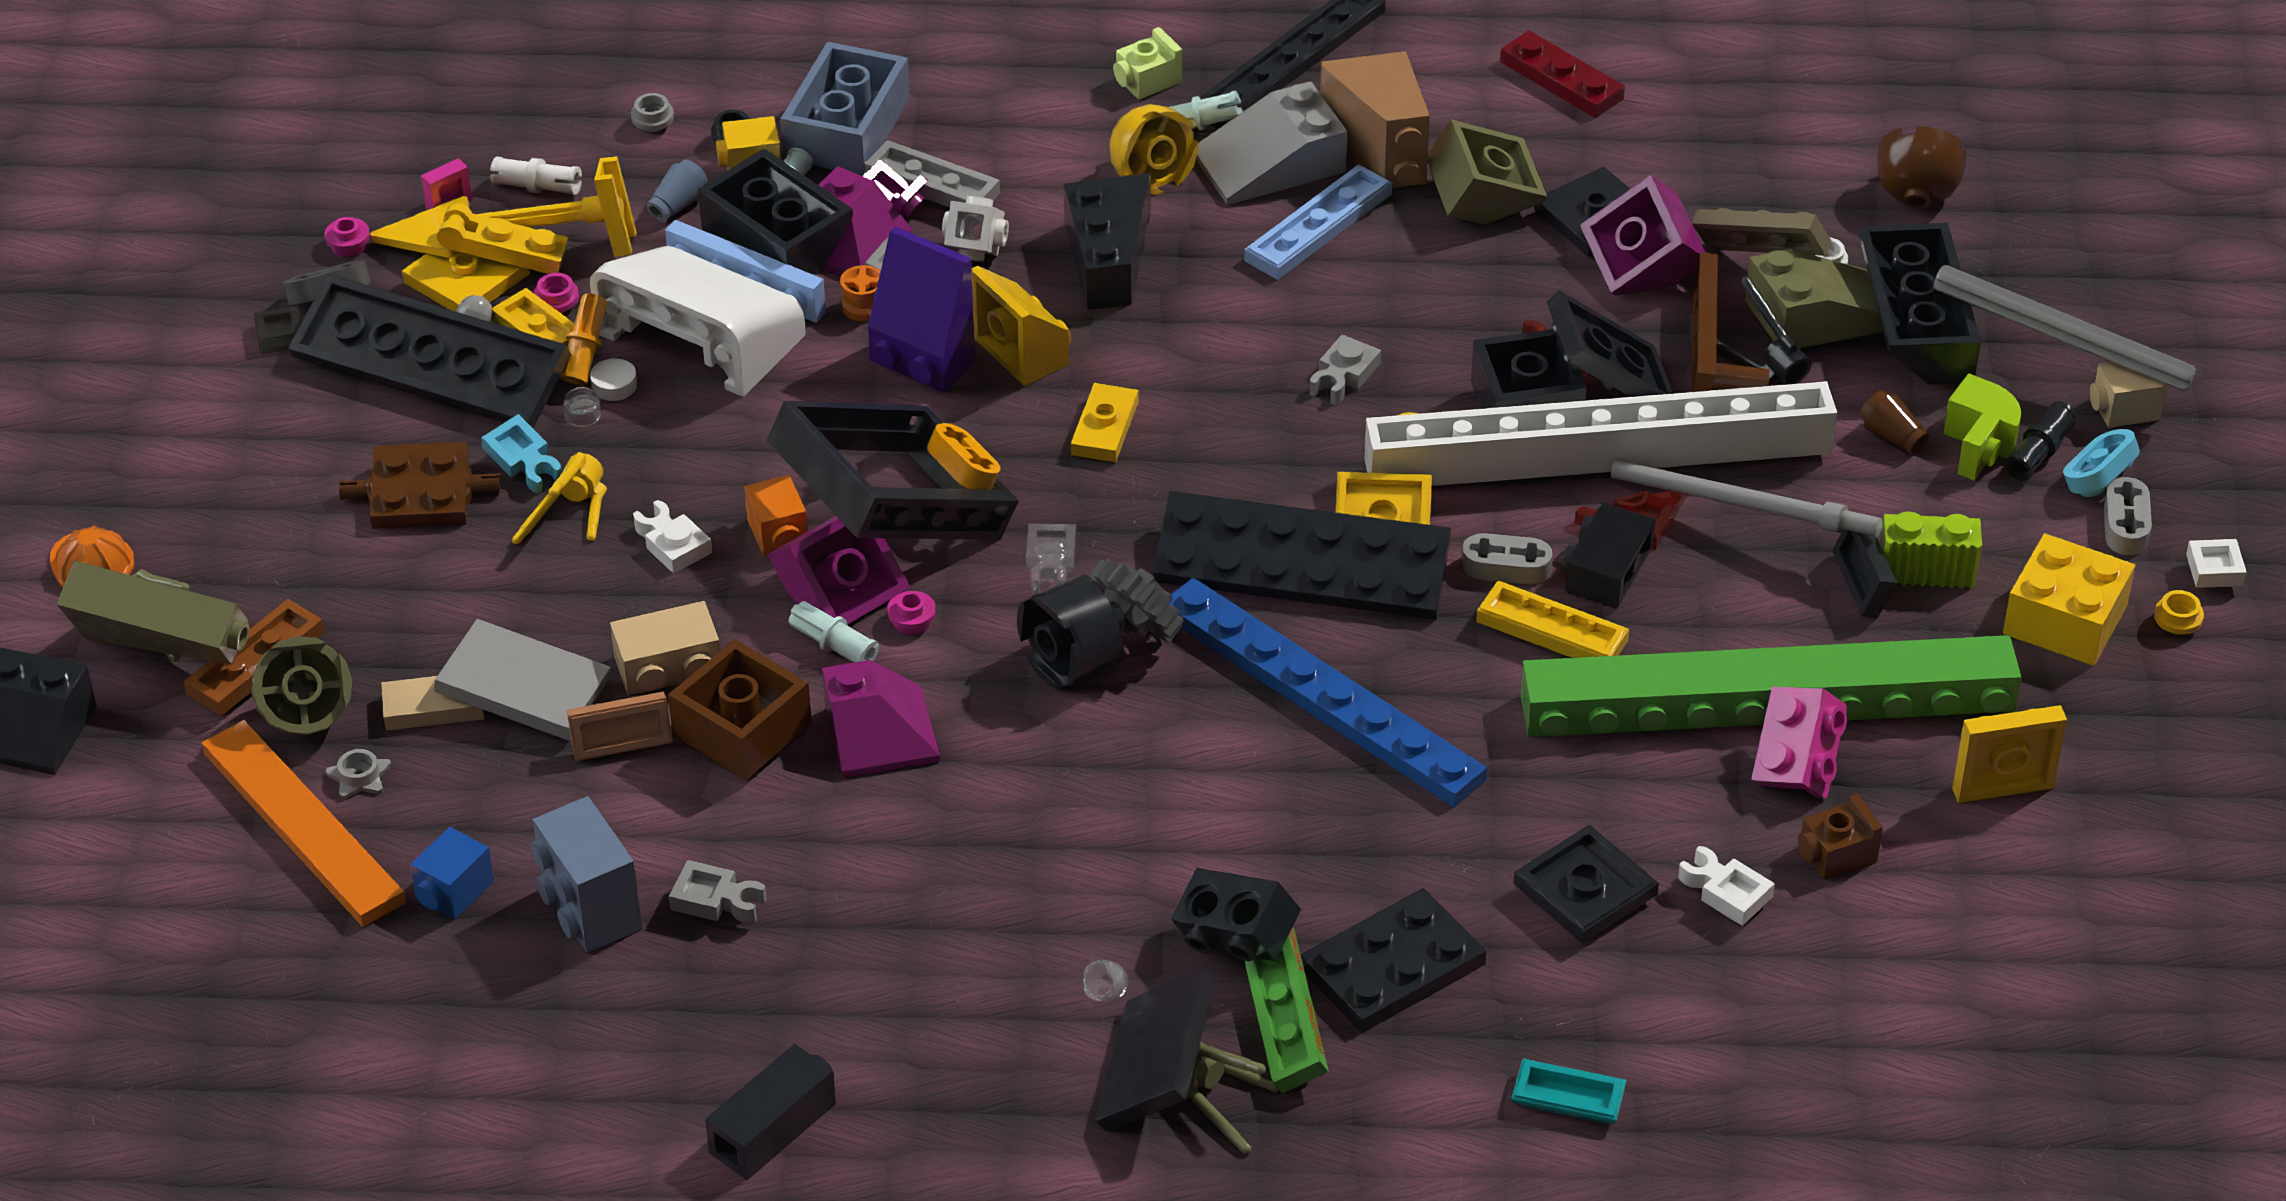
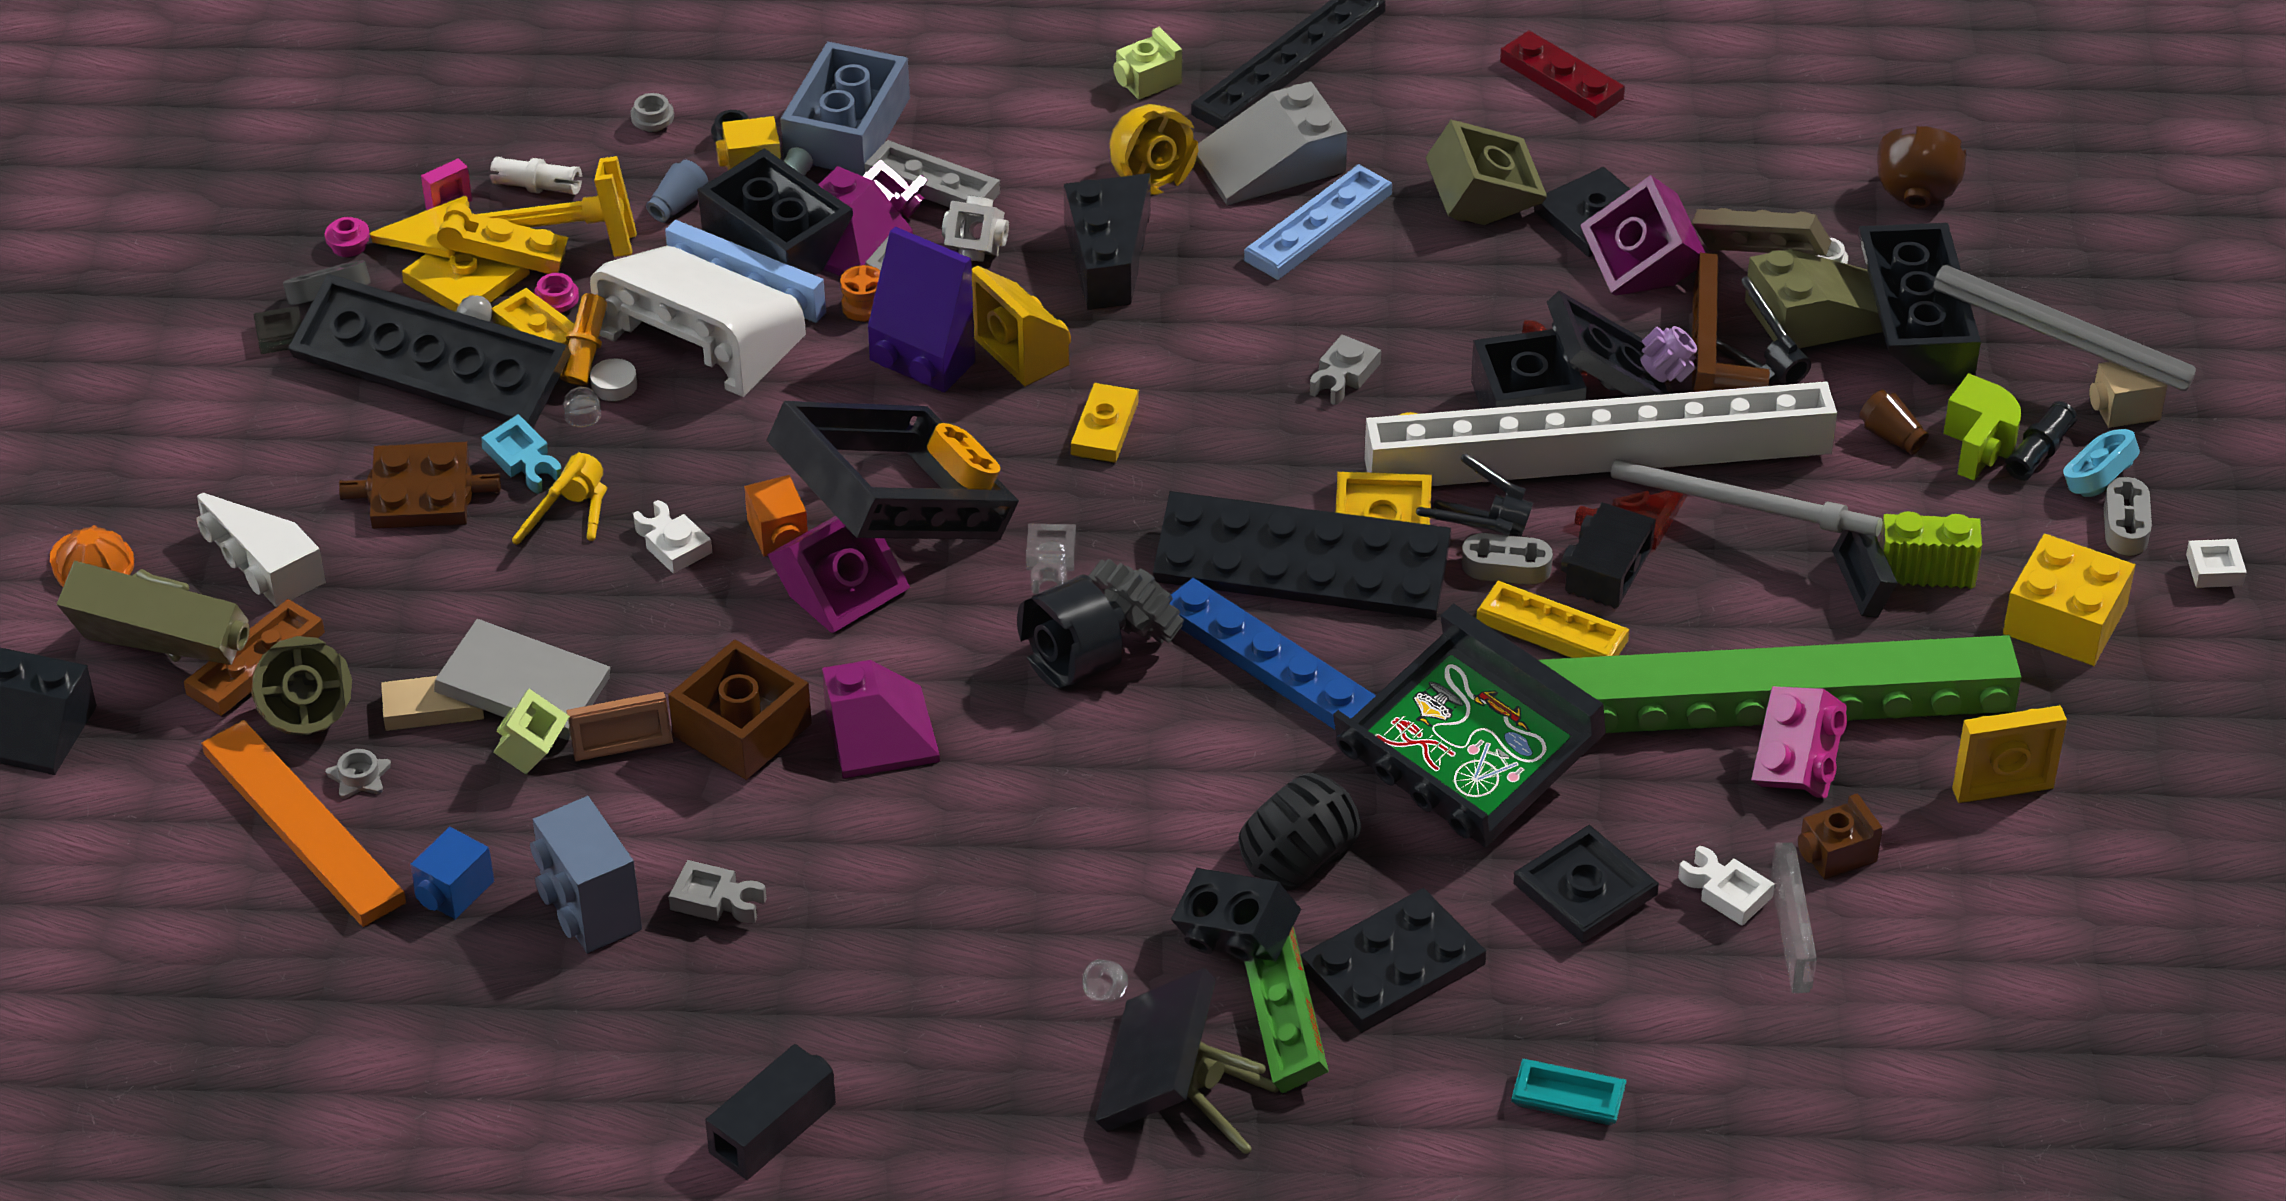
tan brick [610,601,720,696] -> none
light aqua axle [788,601,879,663] -> none
dark pink plate [887,591,936,635] -> none
light aqua axle [1169,91,1242,131] -> none
medium nougat slope [1320,51,1430,188] -> none
yellow plate [2154,590,2204,635] -> none
none -> white slope [197,493,326,608]
none -> yellowish green brick [493,689,570,774]
none -> black wheel [1238,773,1361,890]
none -> panel [1333,603,1606,848]
none -> black plant [1416,454,1534,537]
none -> lavender gear [1641,326,1697,382]
none -> clear tile [1771,842,1817,993]

